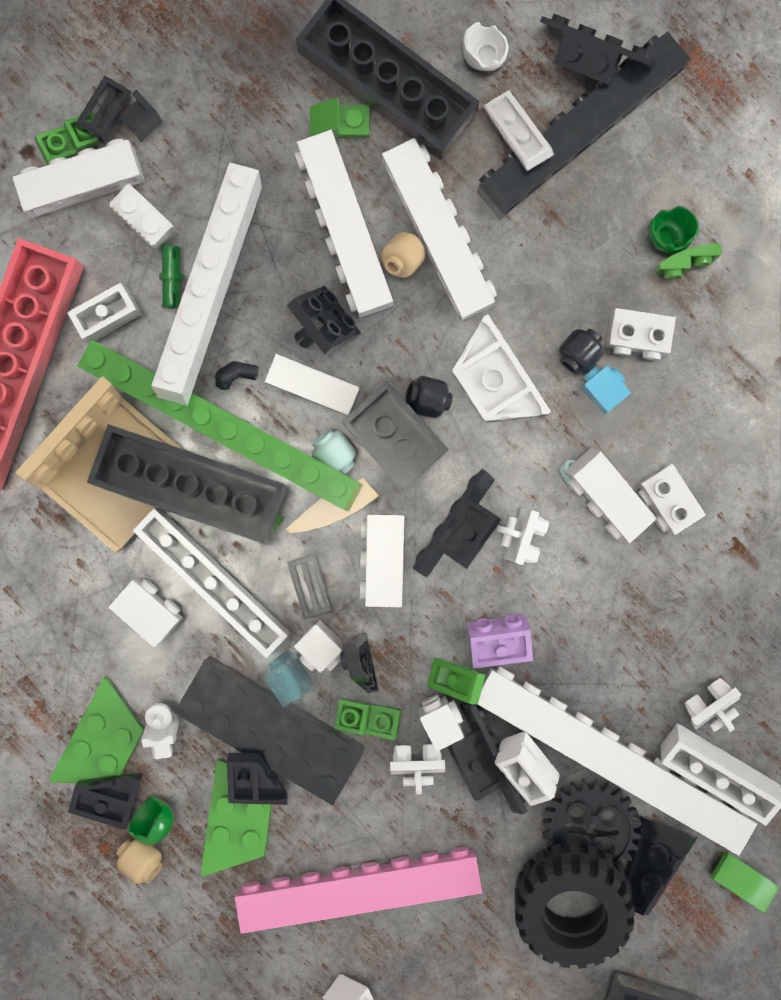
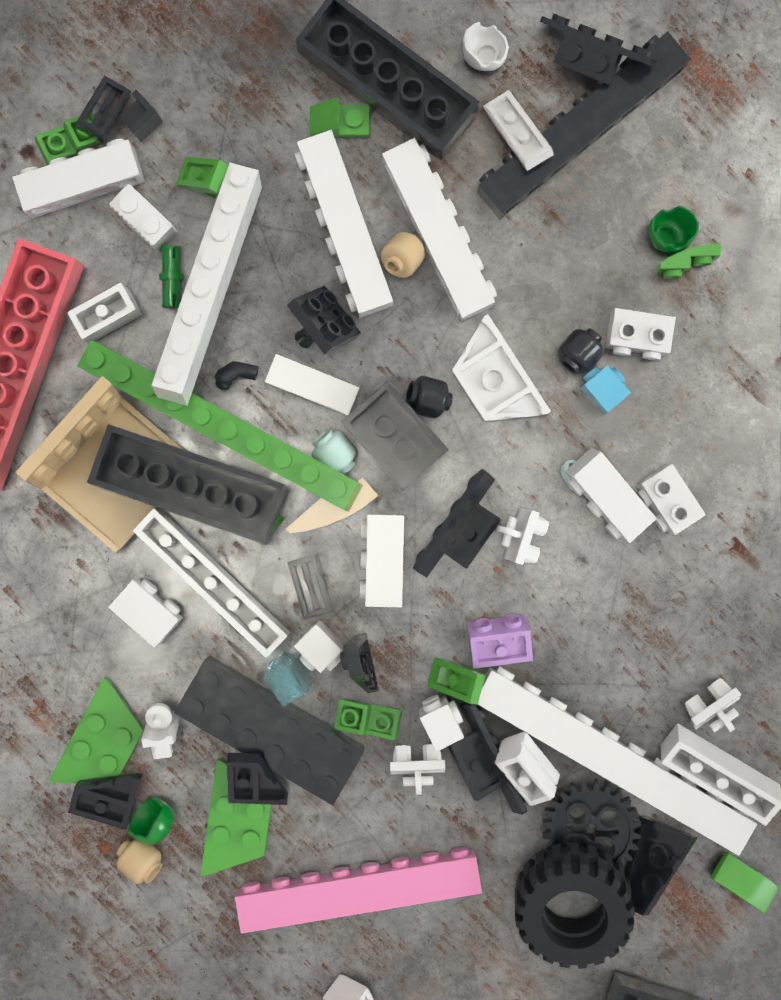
none -> bright green slope [176,157,229,200]

